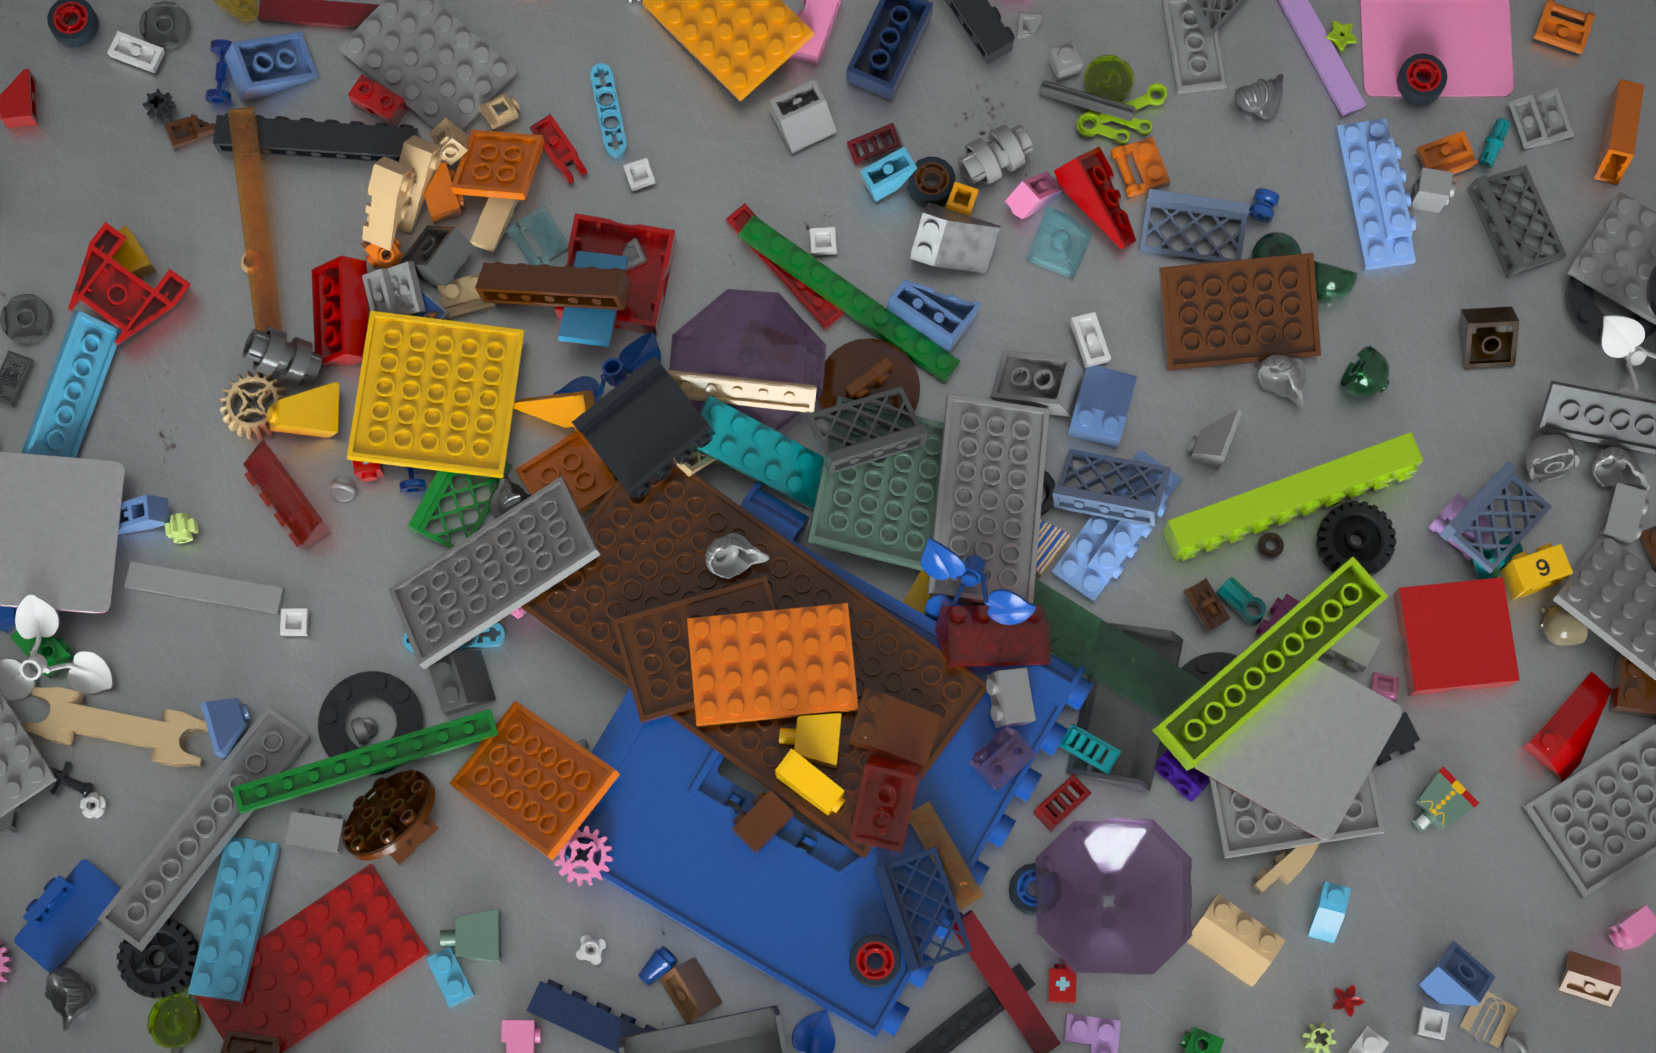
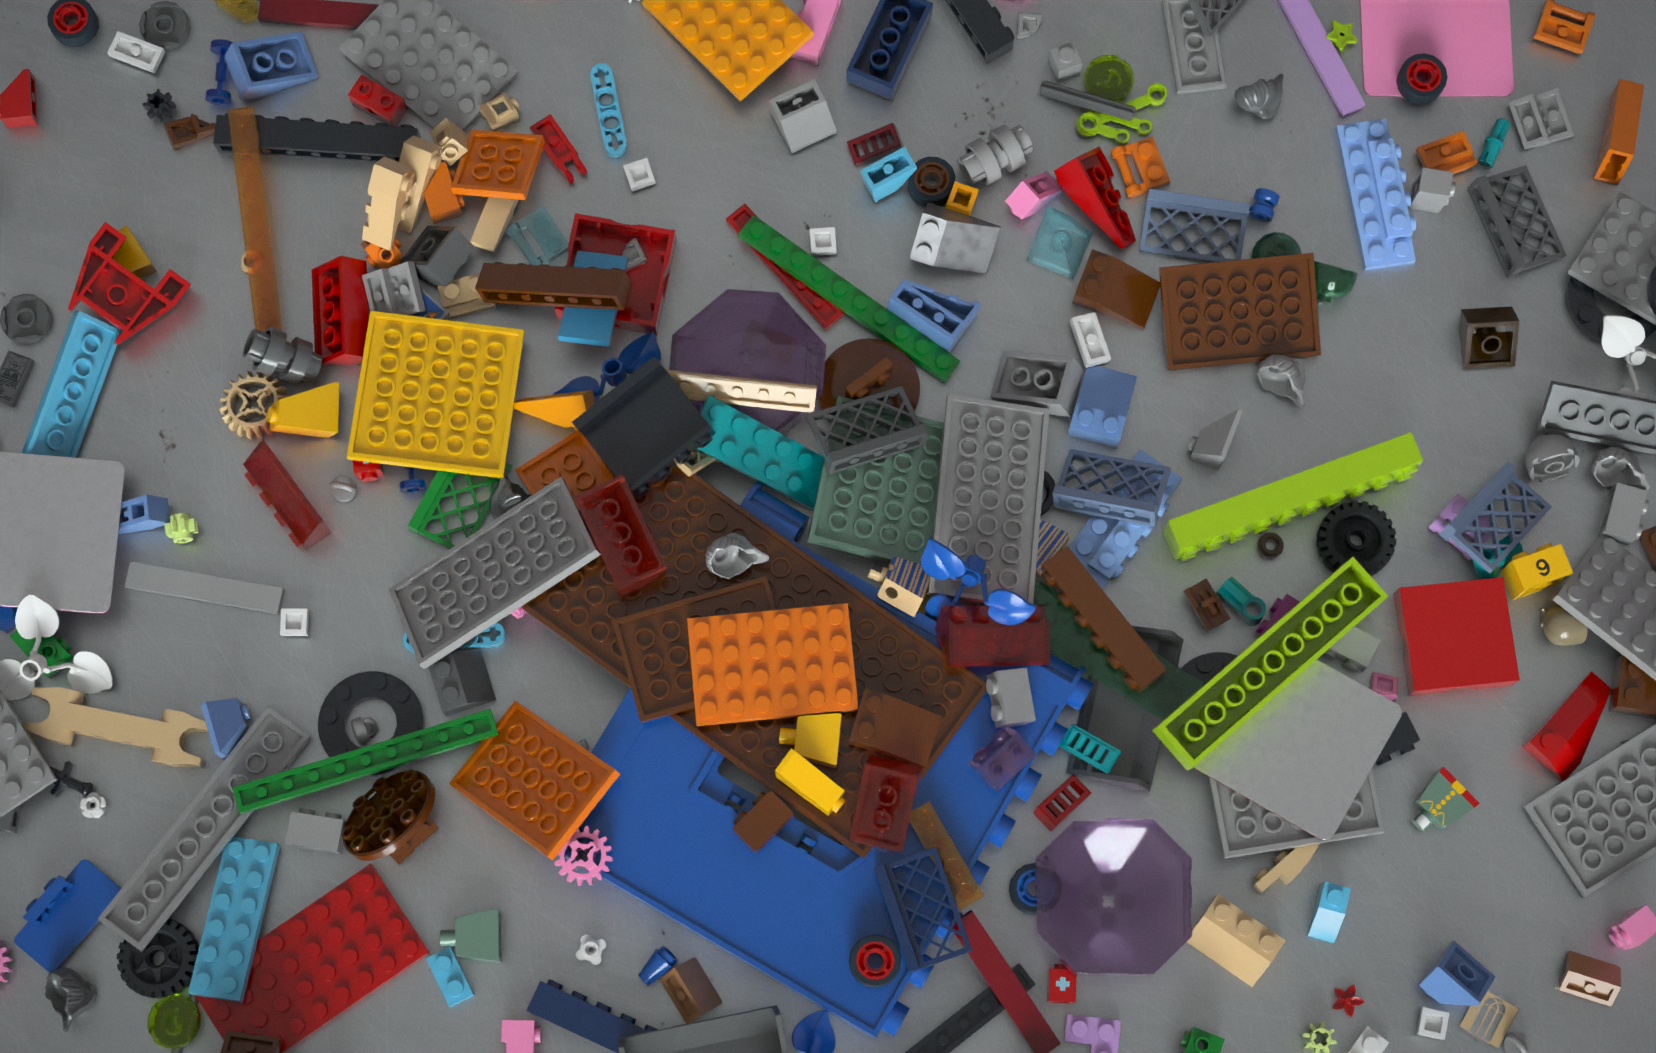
dark purple bracket [1155,749,1210,802] -> none
clear green cylinder [1340,346,1390,398] -> none
none -> clear red slope [574,474,667,598]
none -> tan torso [867,557,930,617]
none -> reddish brown brick [1041,546,1166,693]
none -> reddish brown slope [1072,249,1160,330]

